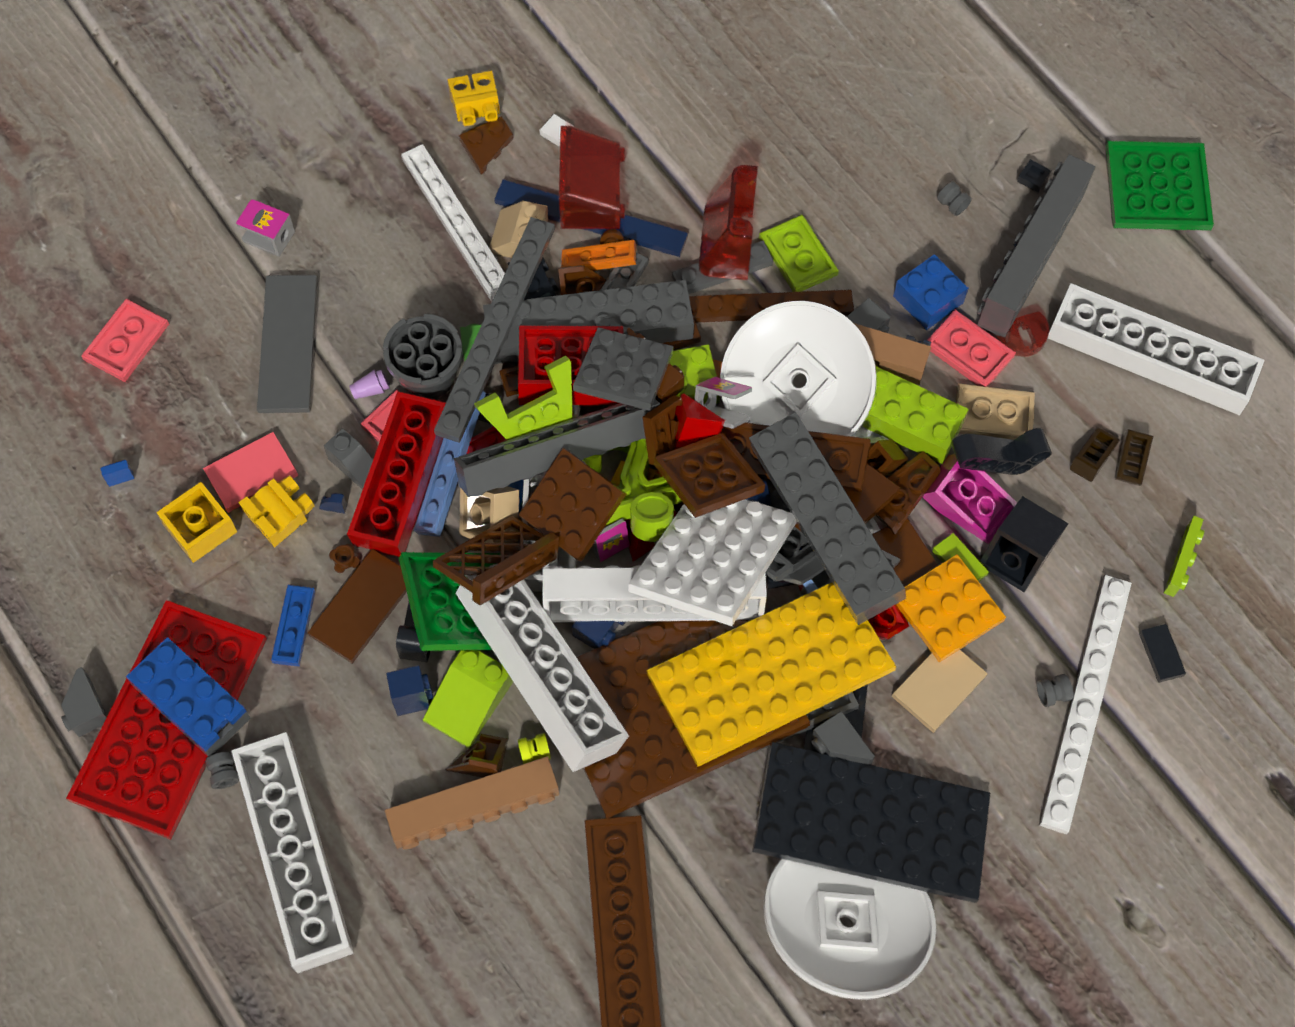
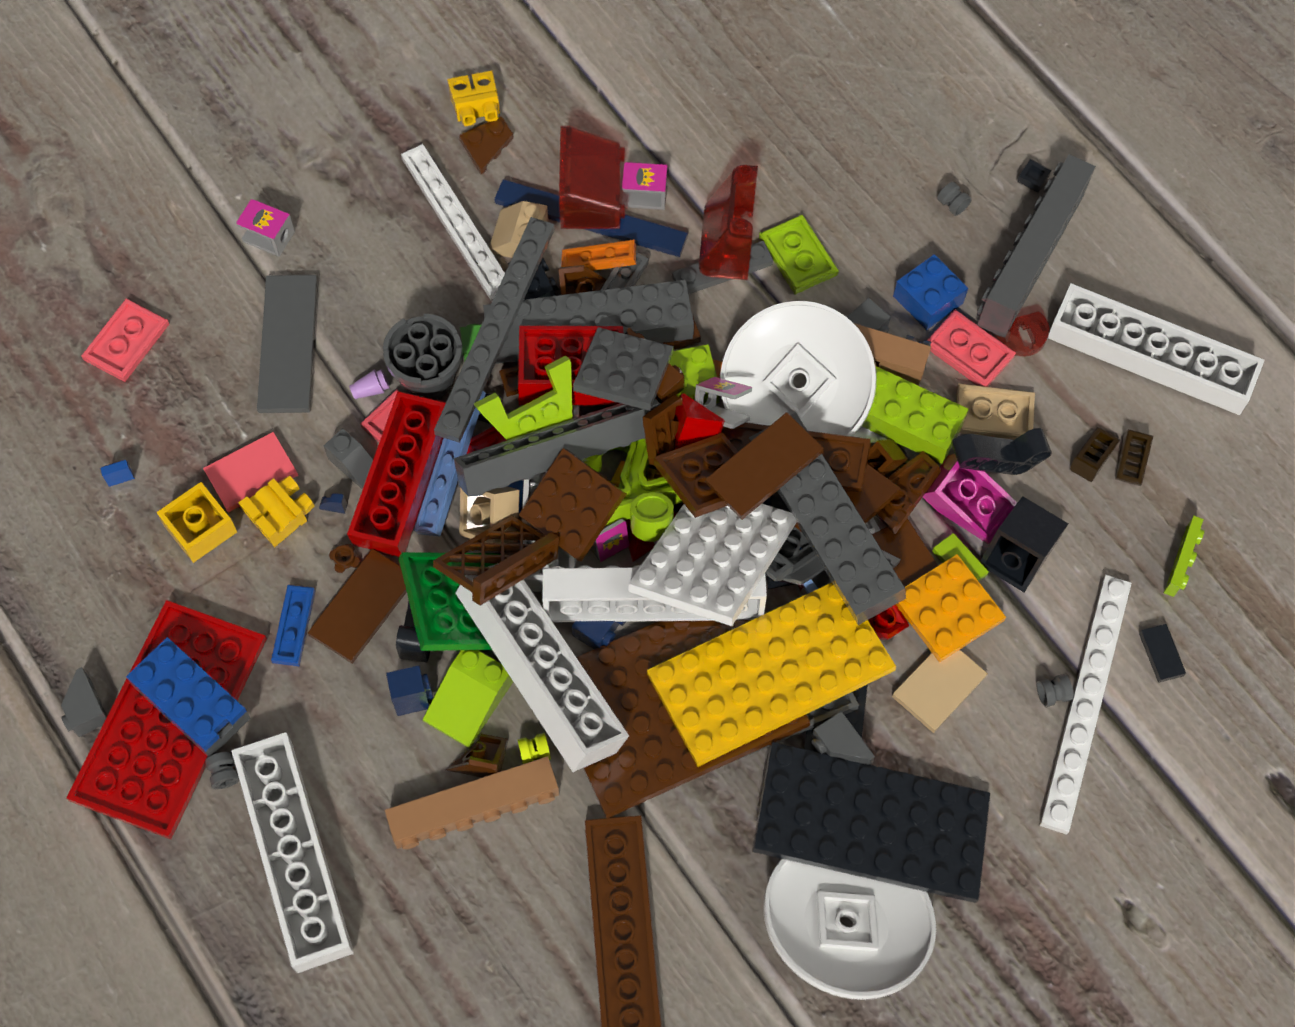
white tile [540,114,574,146] -> none
reddish brown plate [600,229,625,244] -> none
reddish brown plate [689,290,854,323] -> none
green plate [1106,141,1214,230] -> none
none -> piece [622,162,667,210]
none -> reddish brown tile [705,412,824,520]

